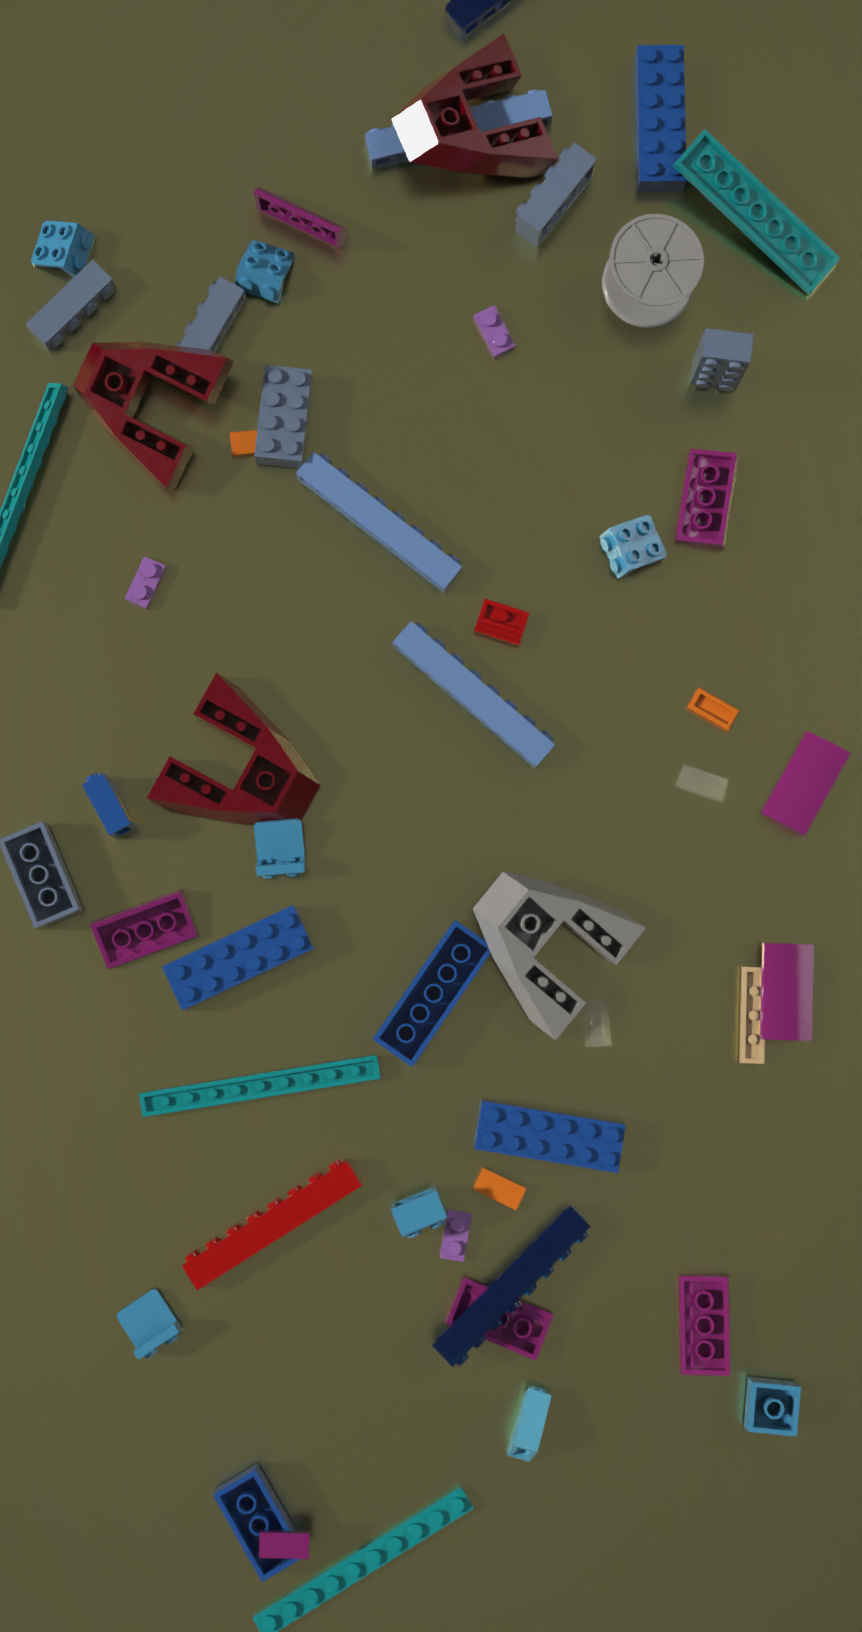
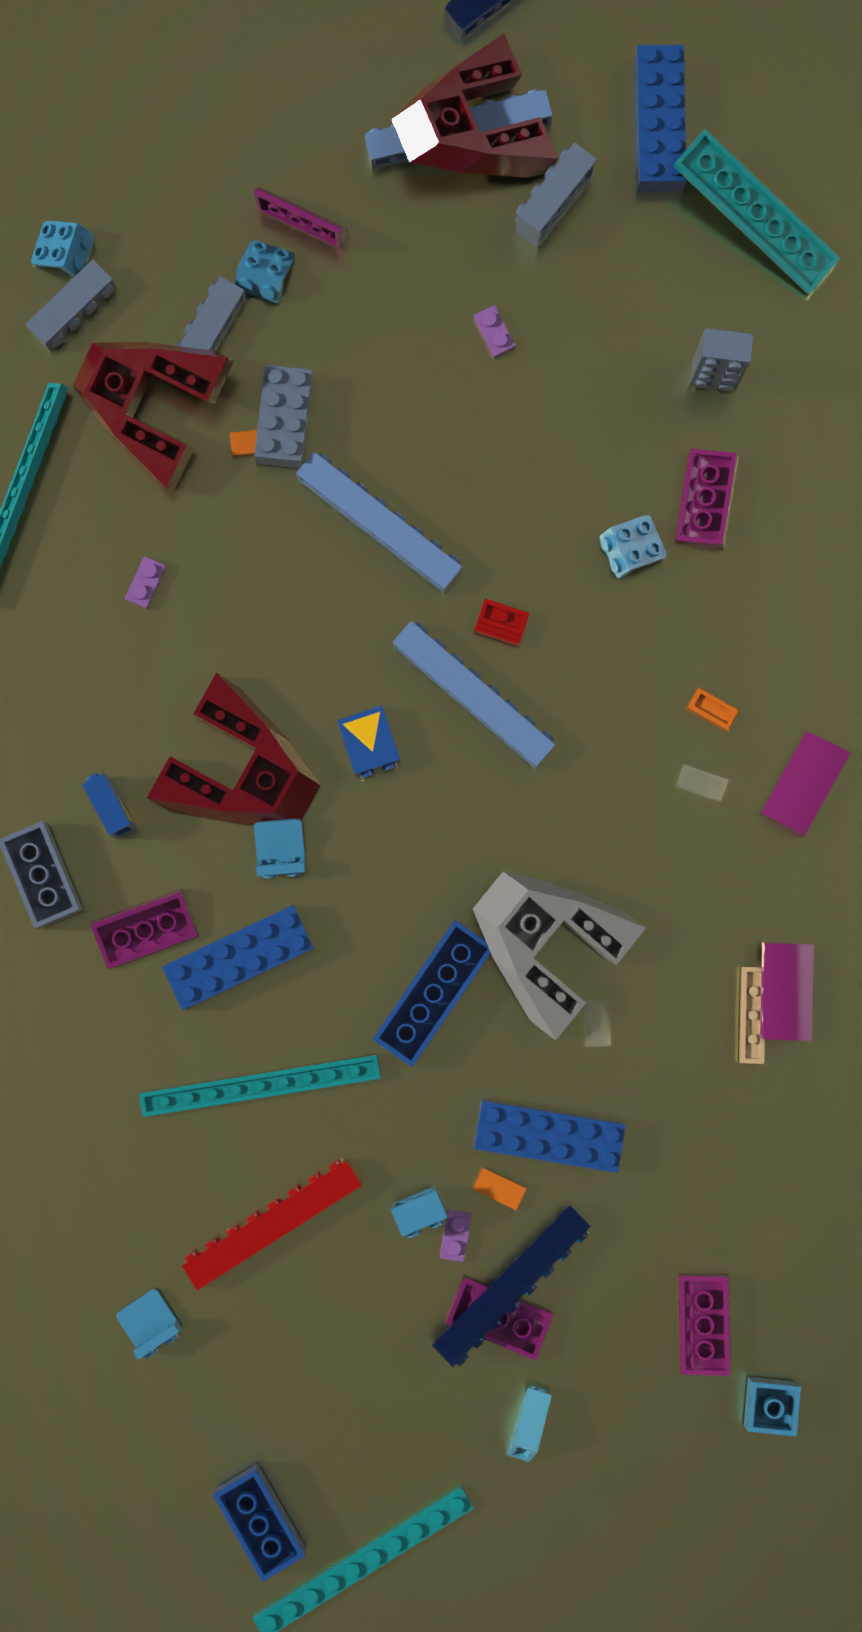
magenta tile [259,1530,310,1559] -> none
light grey piece [602,214,704,328] -> none
none -> blue brick [337,706,401,779]

